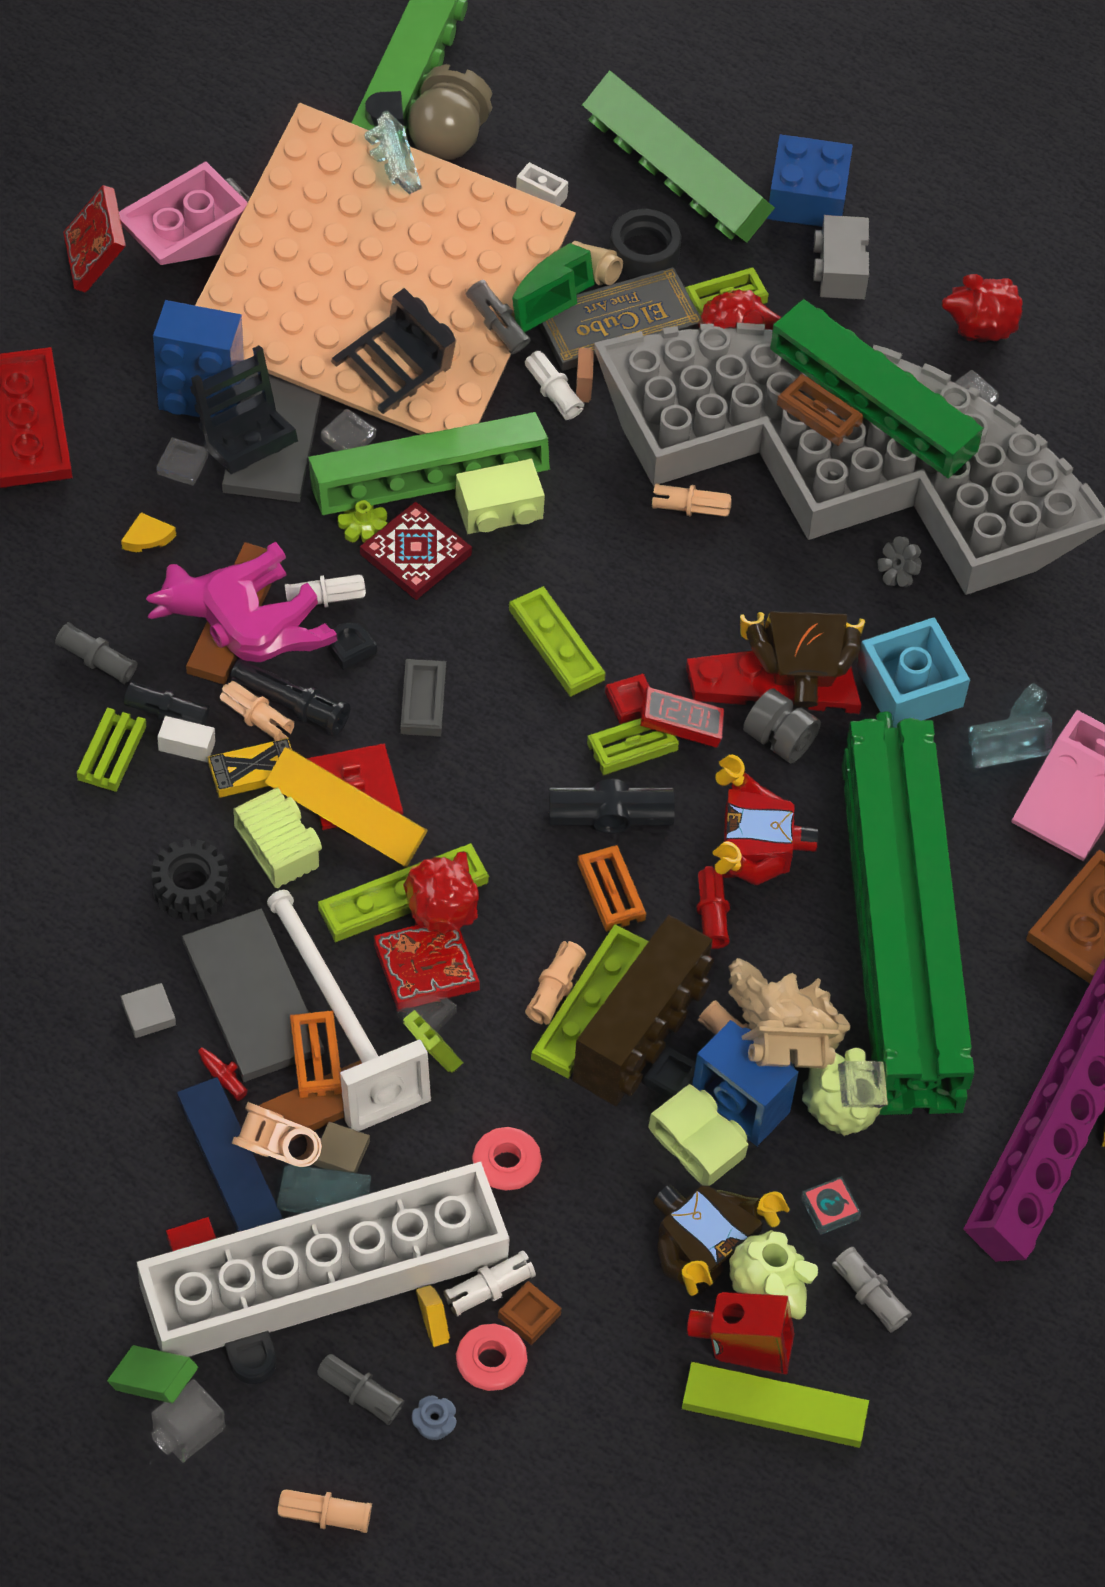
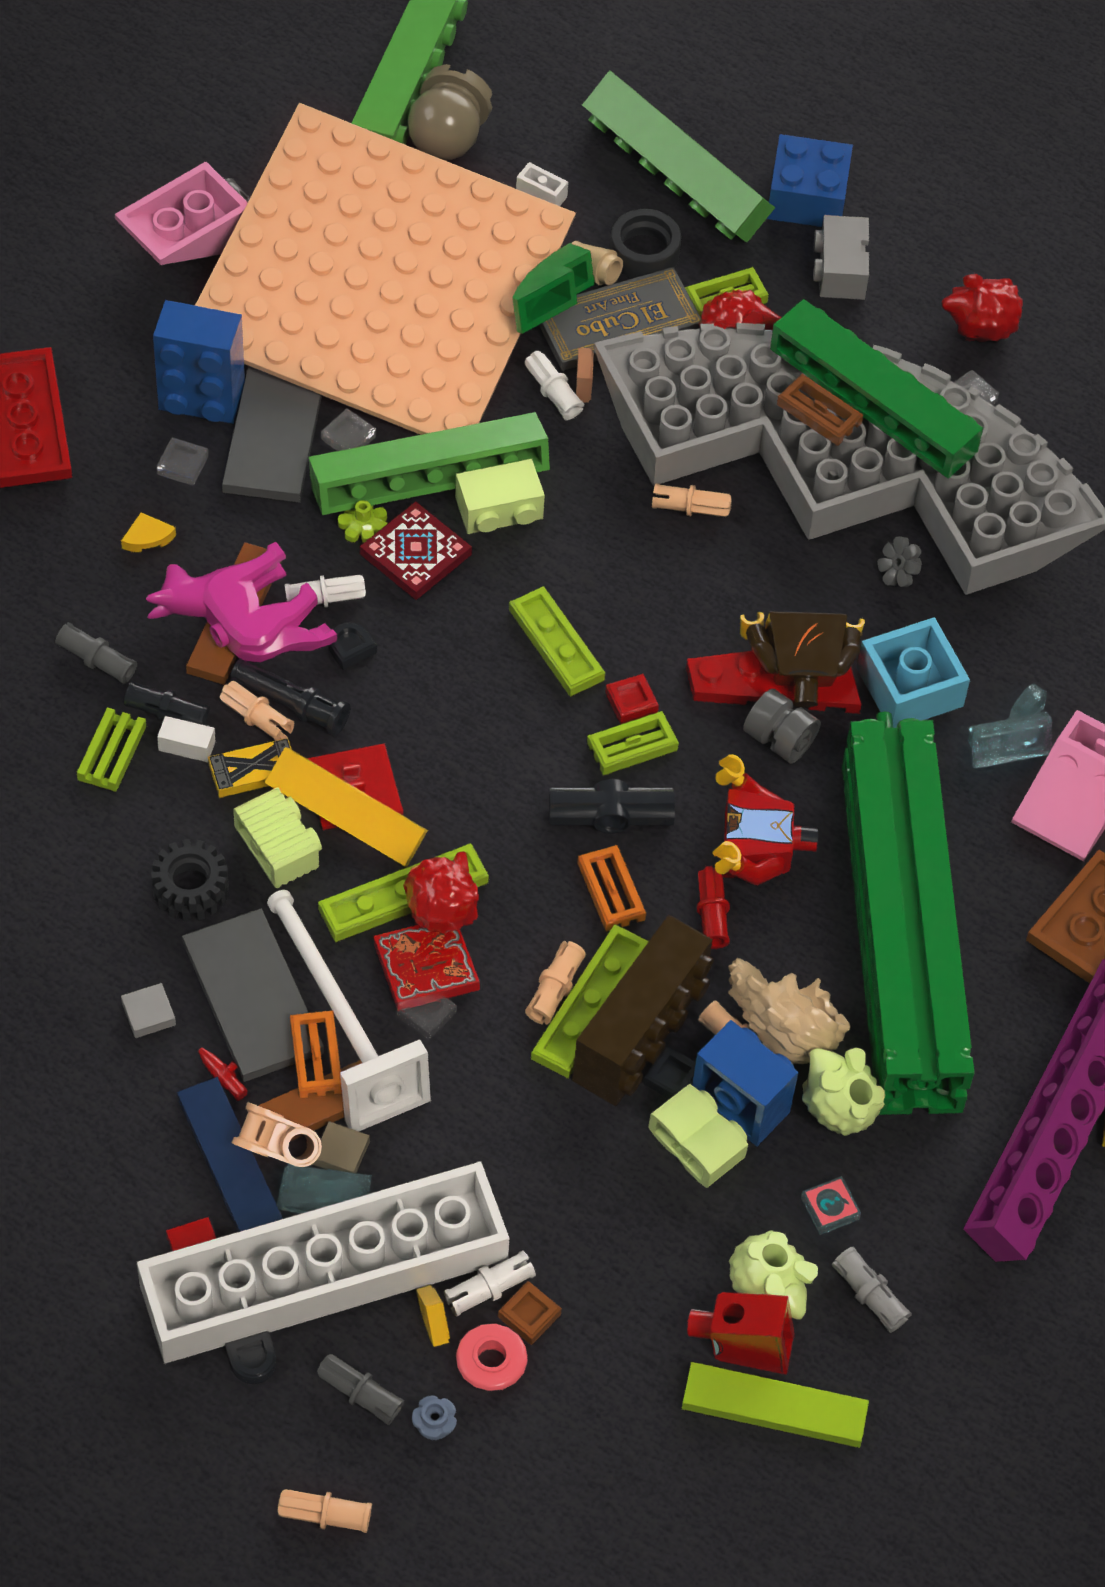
red tile [63,185,126,292] -> none
bright green tile [107,1345,198,1404] -> none
clear brick [151,1379,225,1463] -> none
black plate [190,345,298,474] -> none
black plate [331,288,456,414] -> none
clear light blue plate [364,110,422,194] -> none
black tile [365,91,403,128] -> none
dark grey tile [401,659,446,736] -> none
lime tile [403,1010,463,1073] -> none
dark grey pin [466,280,531,354] -> none
coral piece [472,1127,542,1191] -> none
tile [640,687,724,748] -> none
torso [653,1185,790,1296] -> none
tan hinge [742,1020,840,1069] -> none
clear tile [838,1061,888,1108] -> none

